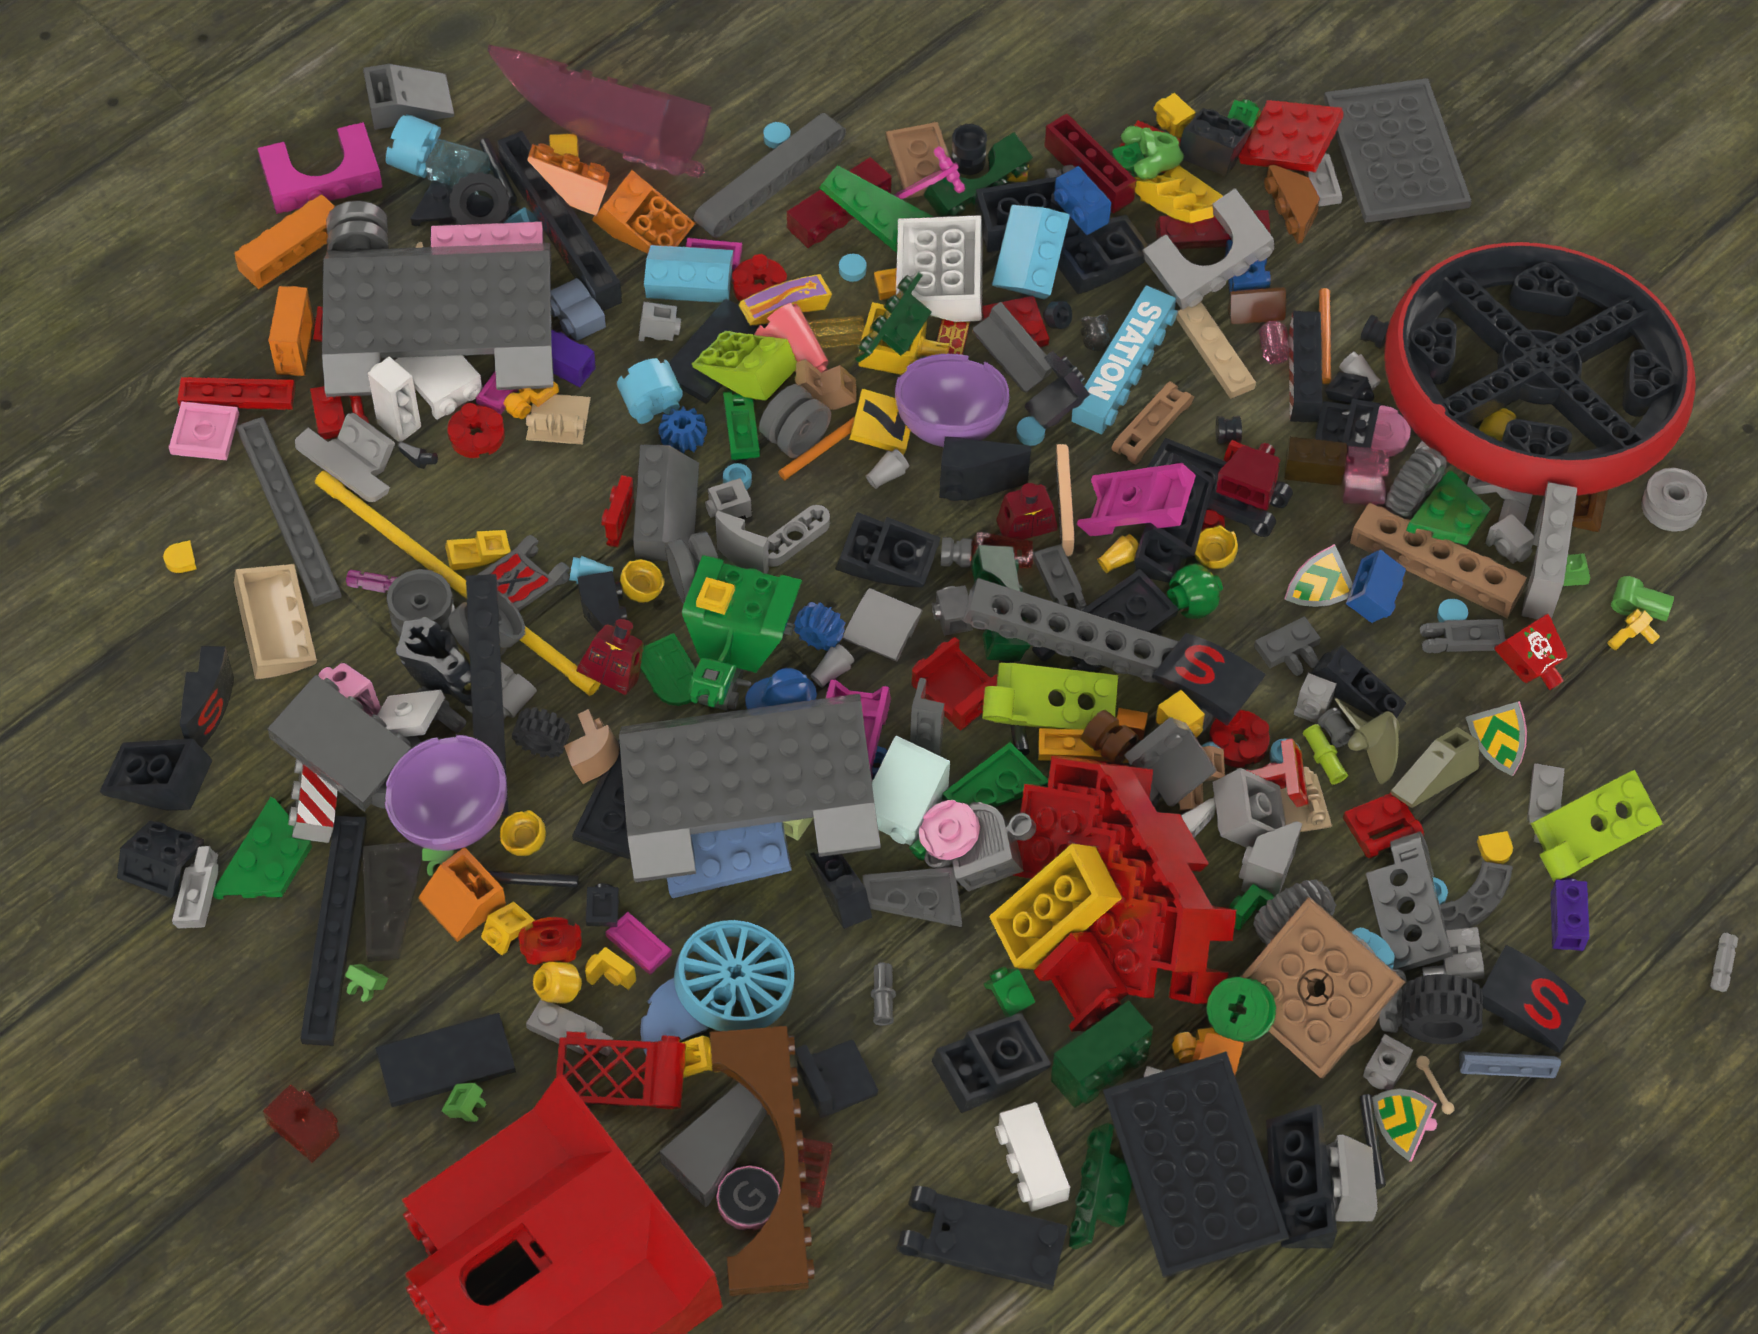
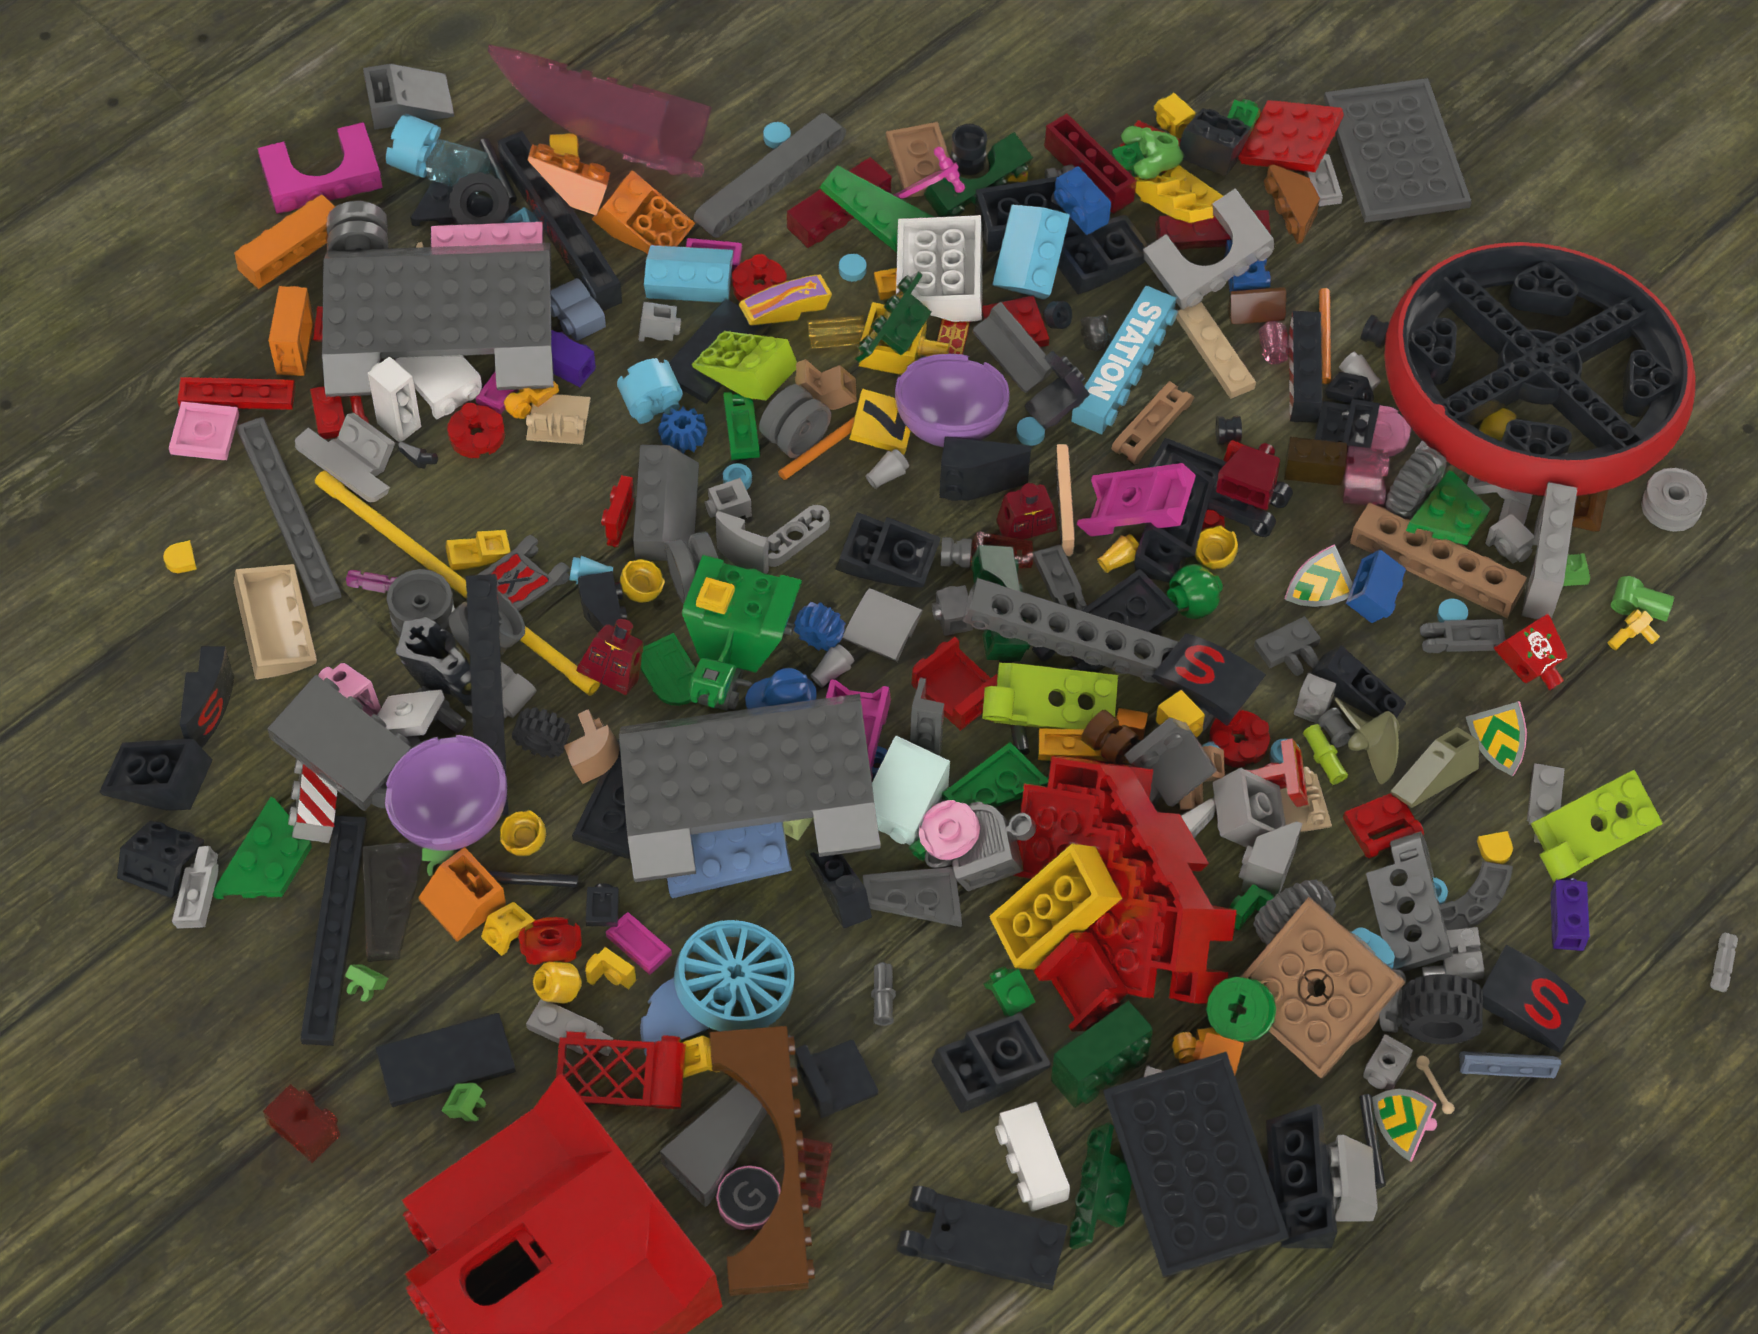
coral cone [754,303,829,373] -> none

